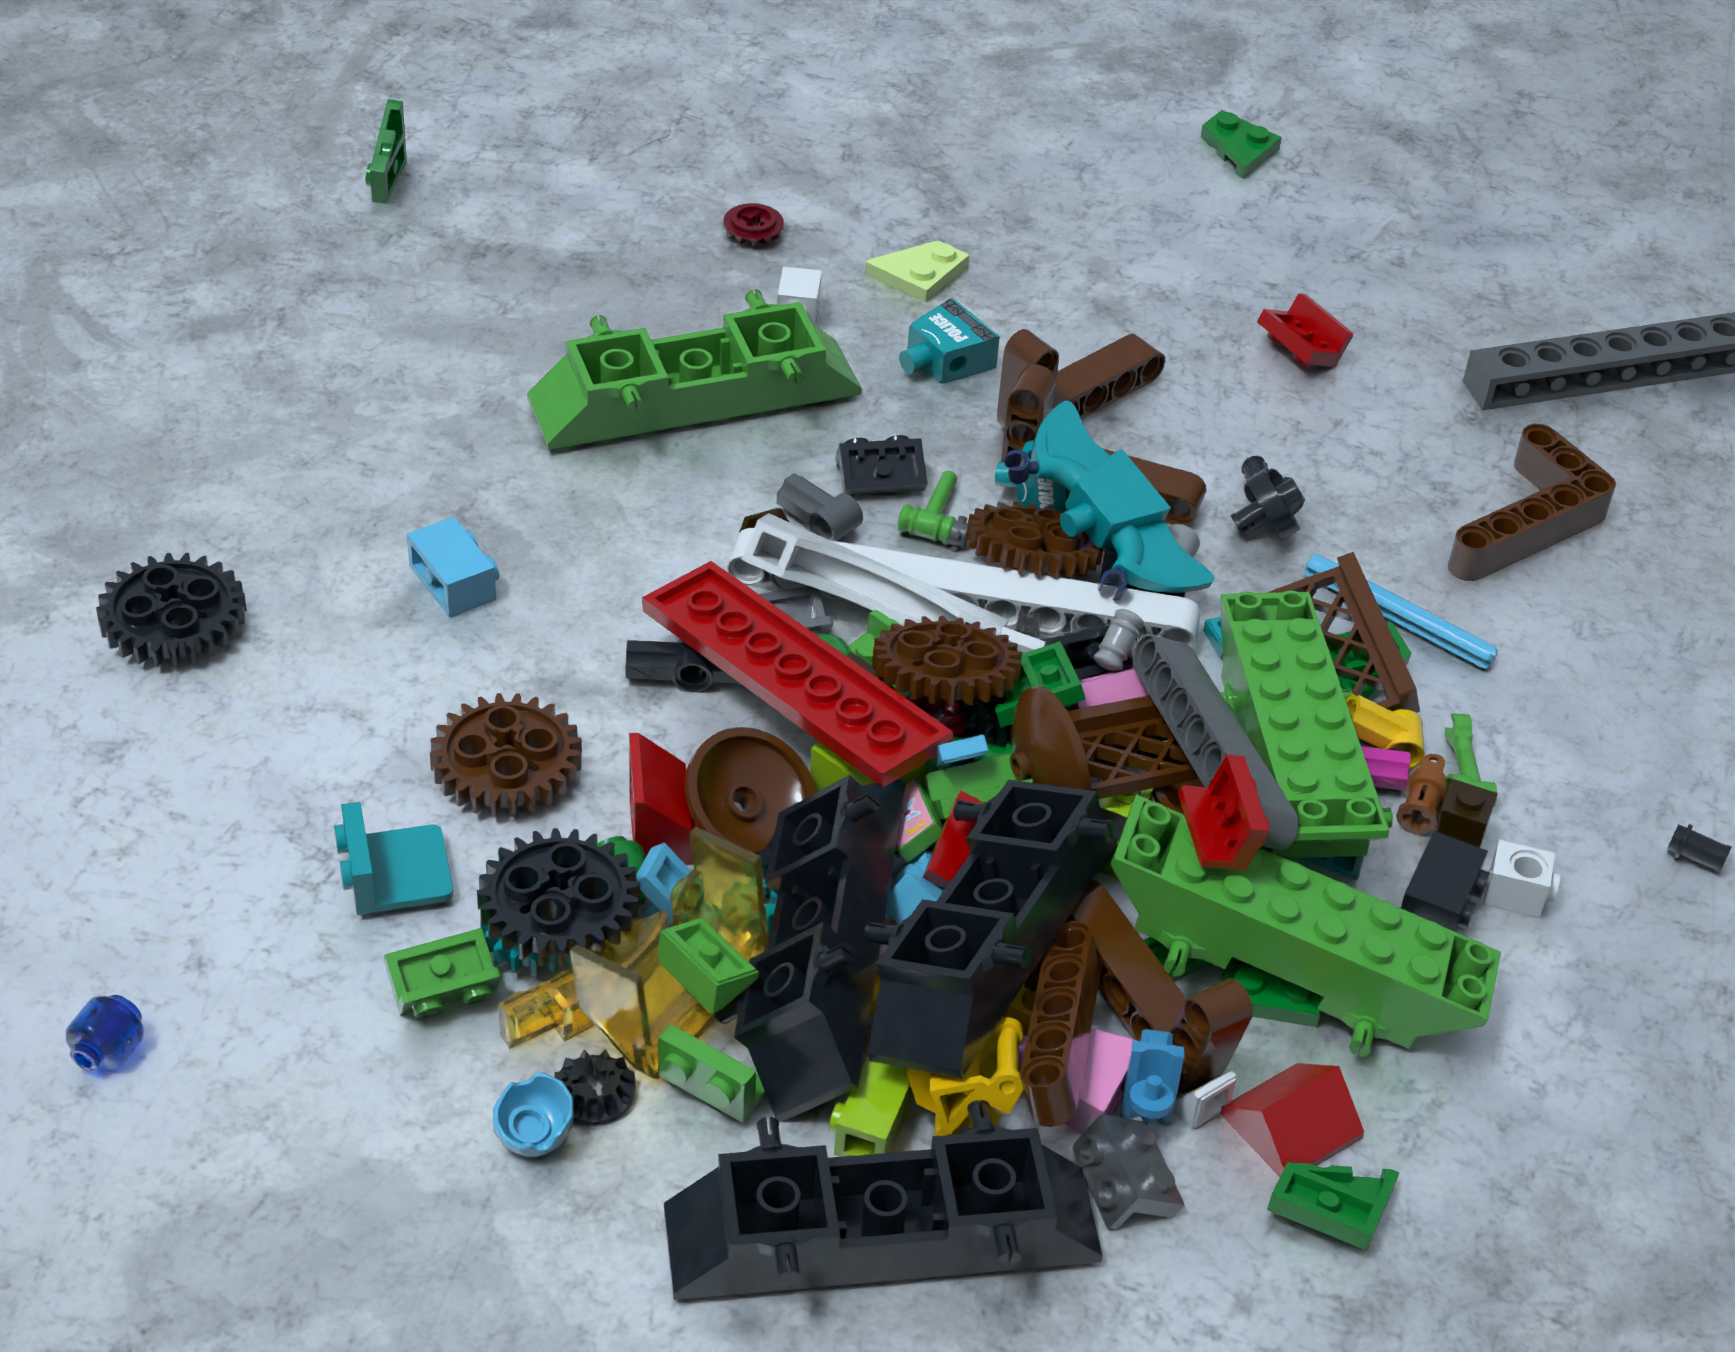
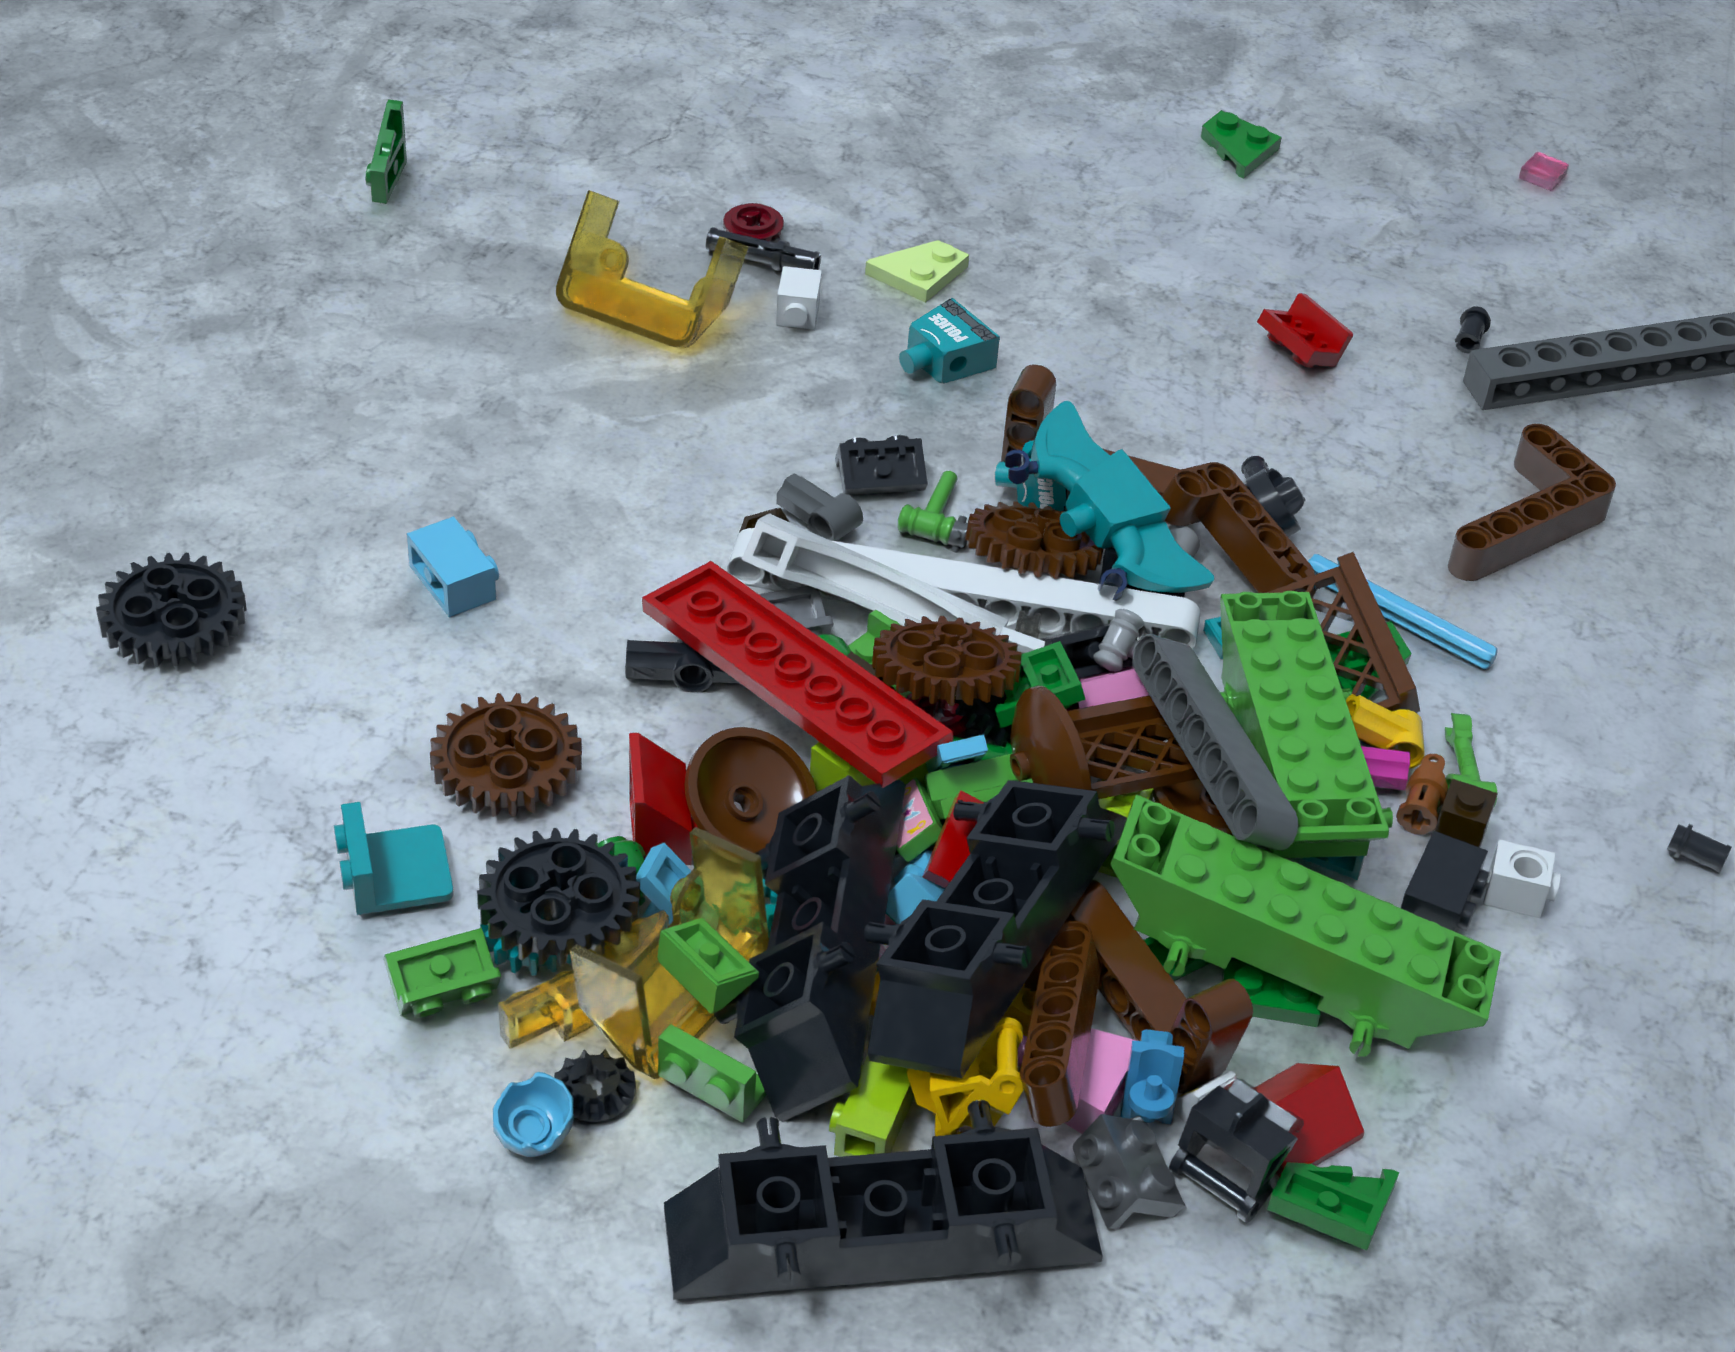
clear blue head [65,994,144,1071] -> none
bright green piece [527,289,862,450] -> none
reddish brown beam [997,329,1166,428] -> none
red bracket [1178,754,1270,871] -> none
none -> clear yellow windscreen [556,190,748,349]
none -> black pin [706,227,821,272]
none -> reddish brown beam [1162,462,1315,593]
none -> black piece [1169,1078,1304,1223]
none -> black pin [1455,306,1491,354]
none -> clear pink tile [1519,152,1569,191]

